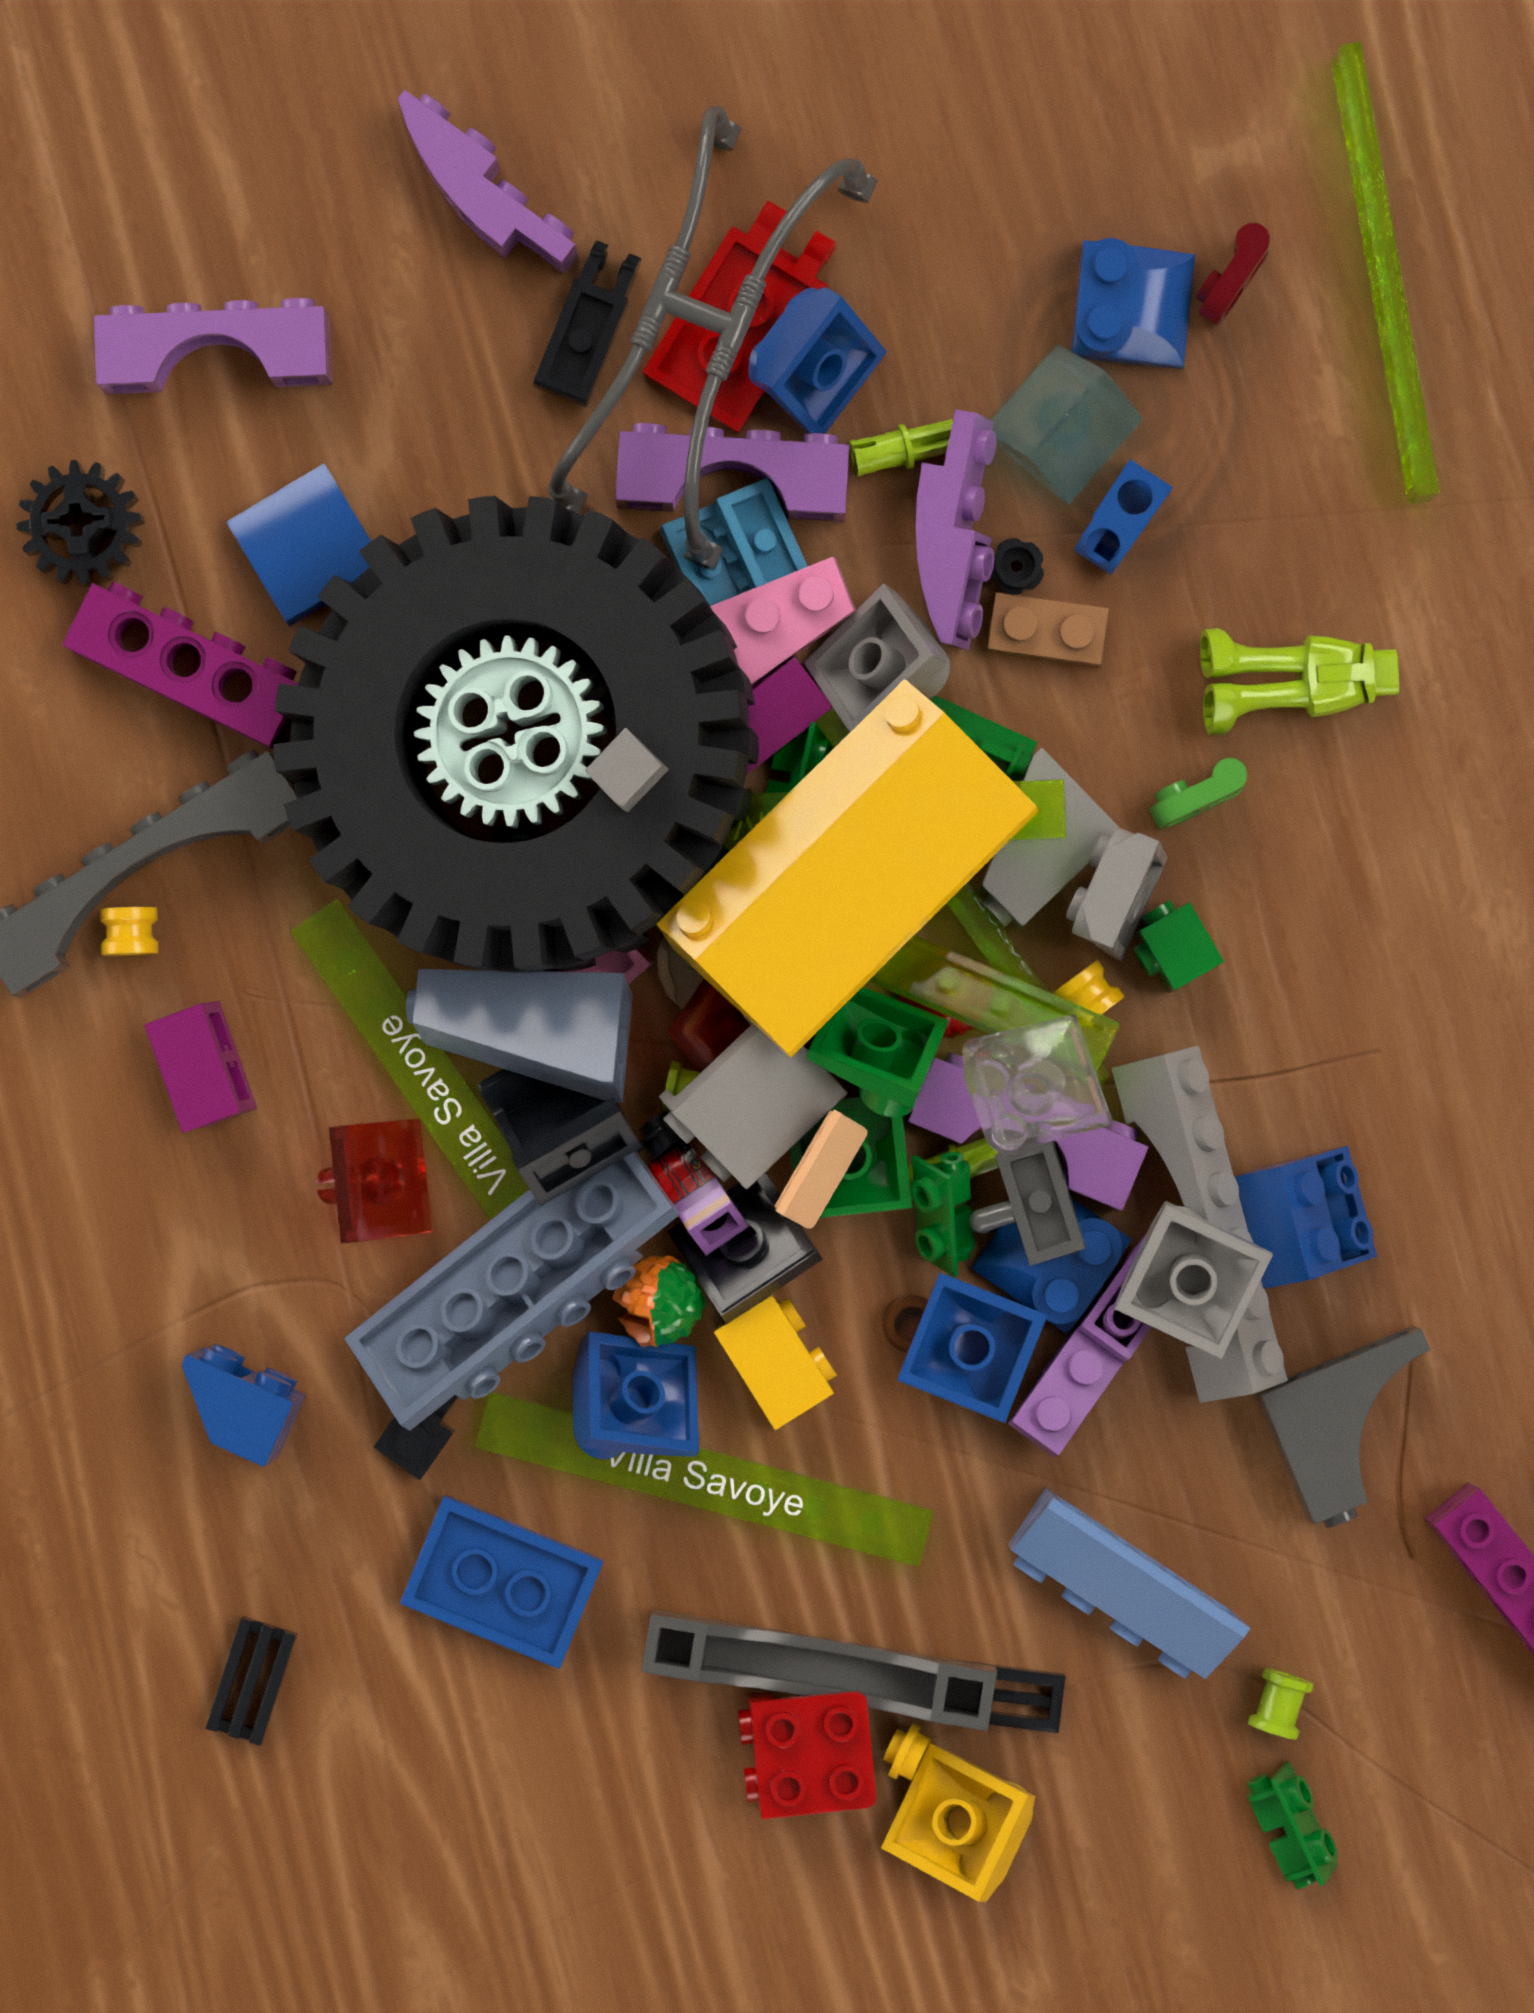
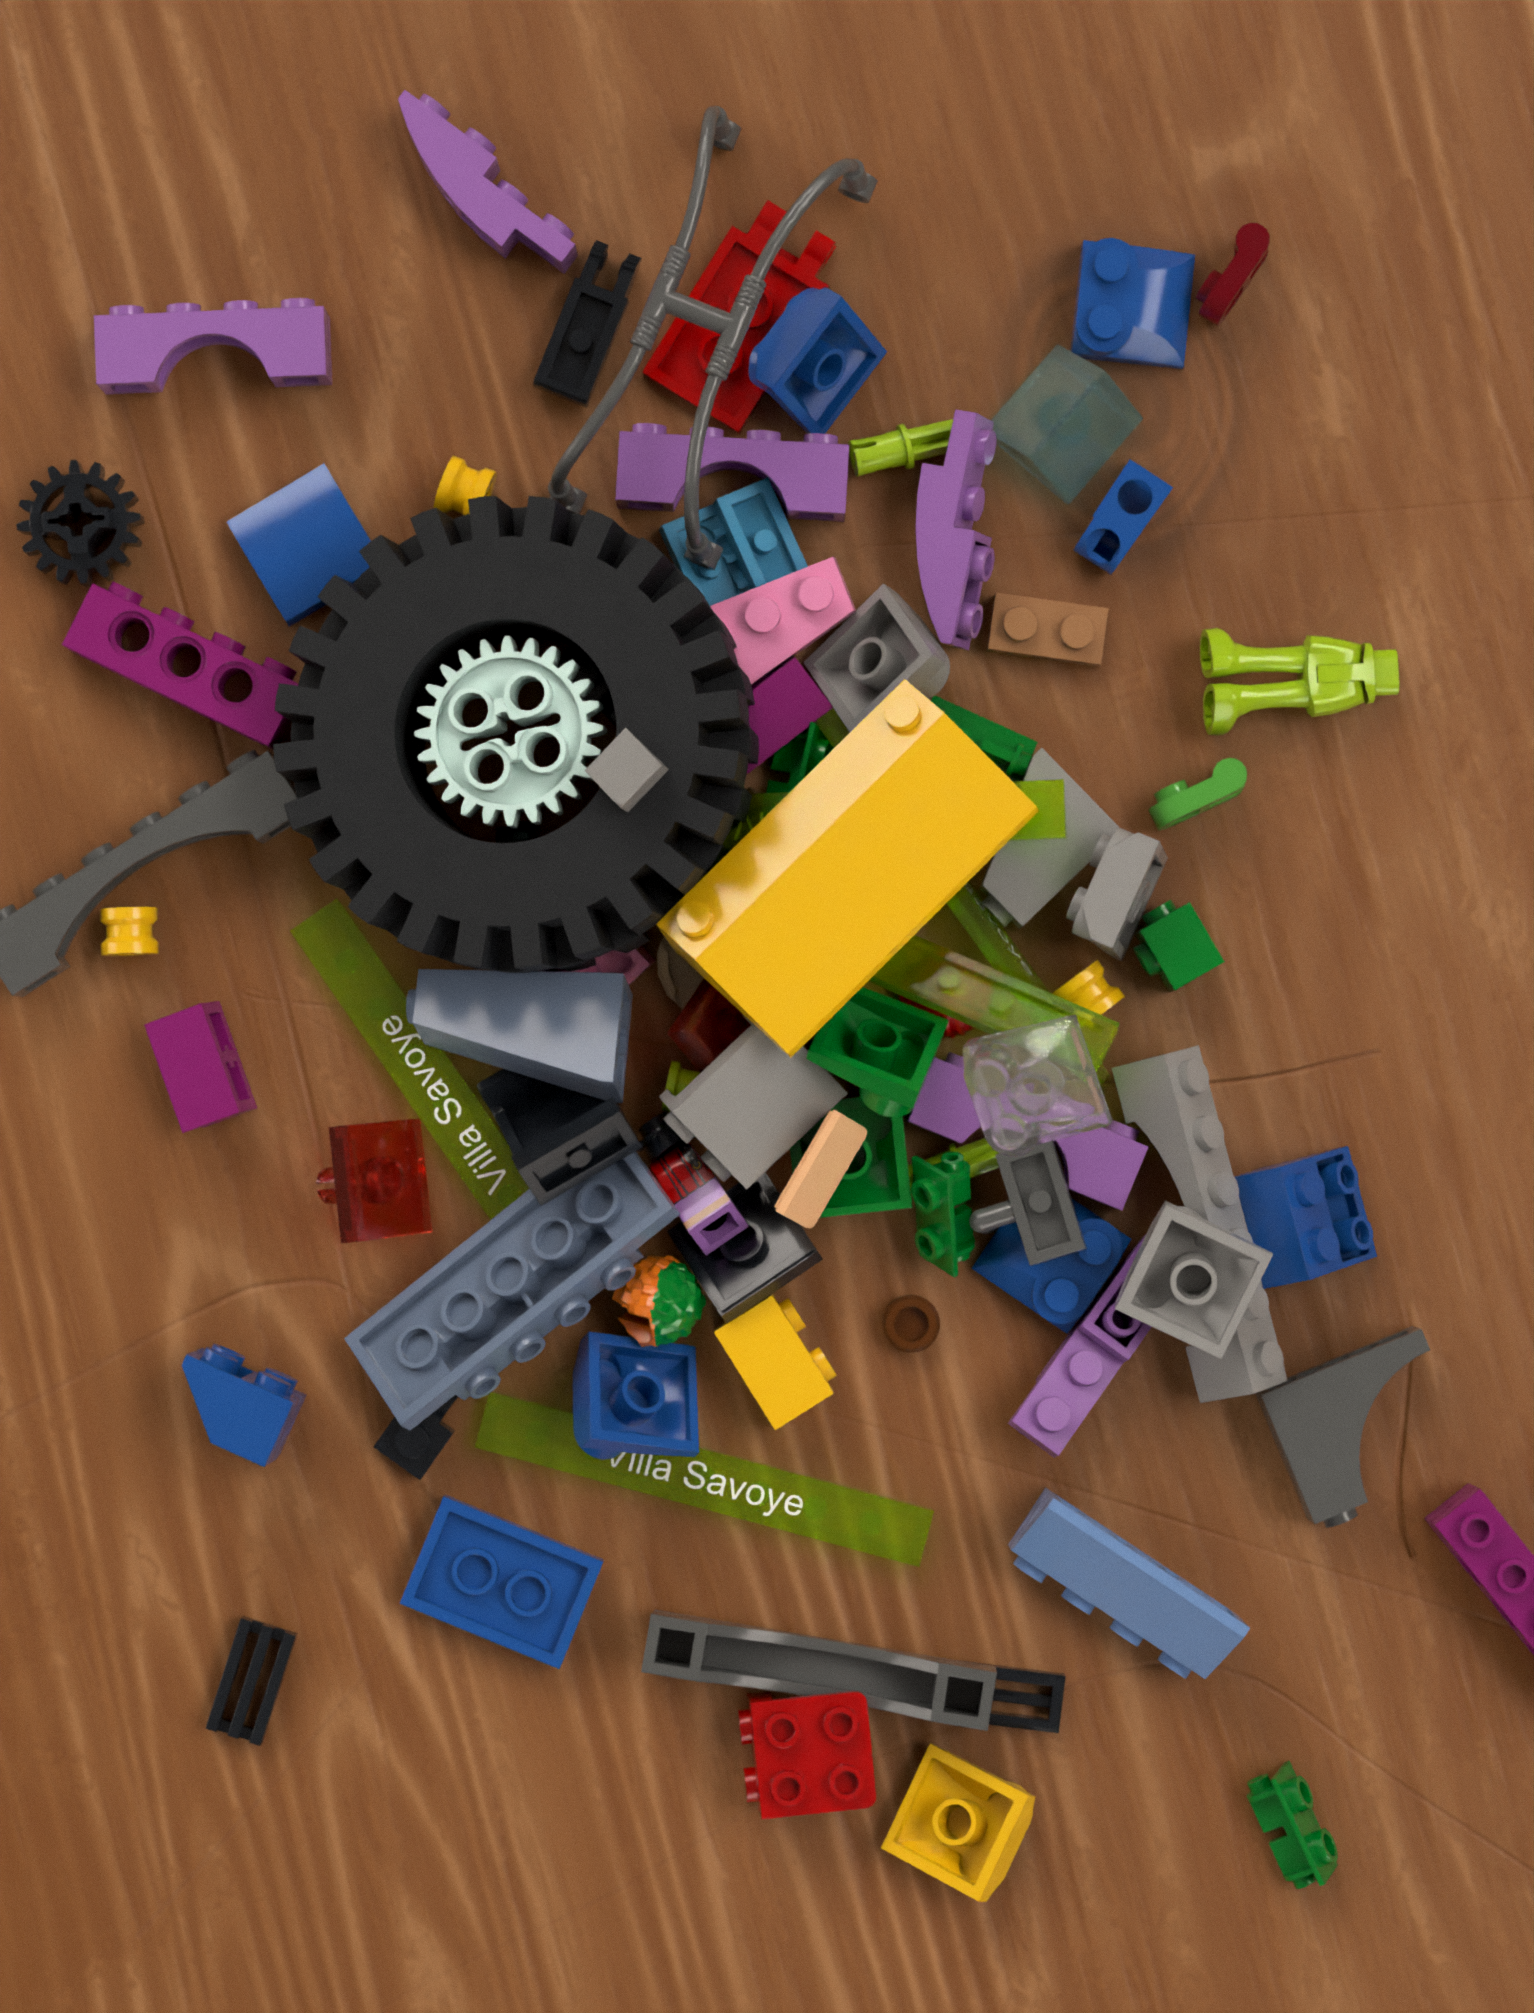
yellow plate [883,1723,931,1781] -> none
blue slope [897,1272,1048,1423] -> none
black plate [990,538,1044,595] -> none
lime bush [1247,1668,1314,1740] -> none
clear neon green tile [1331,41,1440,504] -> none
none -> yellow wheel [434,455,497,515]

